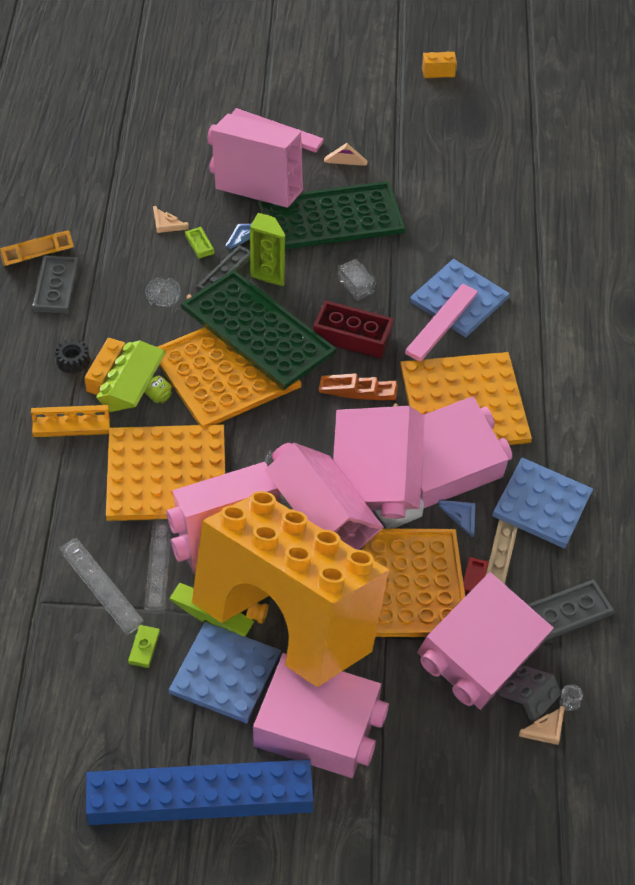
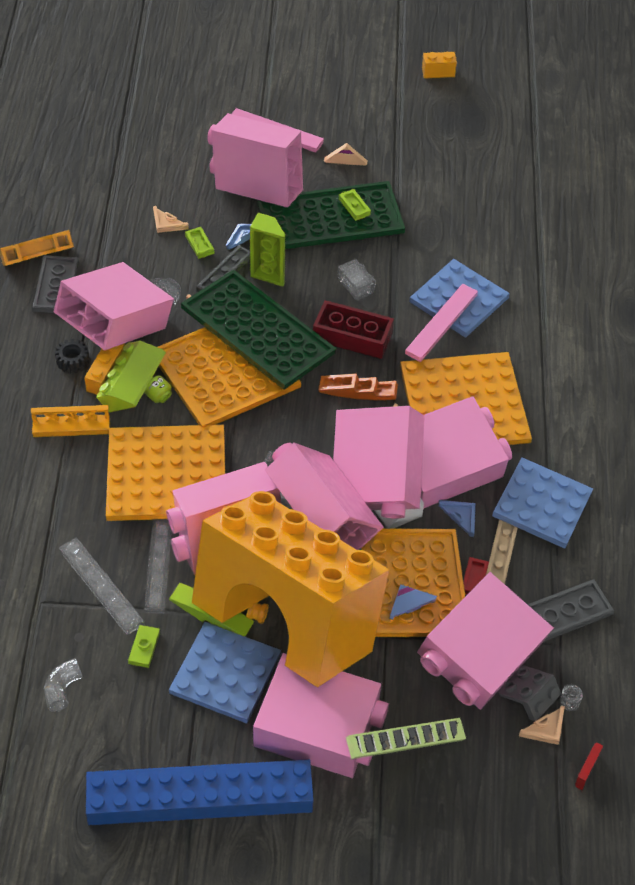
none -> clear cylinder [44,658,83,712]
none -> bright pink brick [54,262,174,350]
none -> lime plate [339,189,371,221]
none -> tile [346,718,466,759]
none -> medium blue tile [389,584,437,620]
none -> red tile [575,742,603,790]

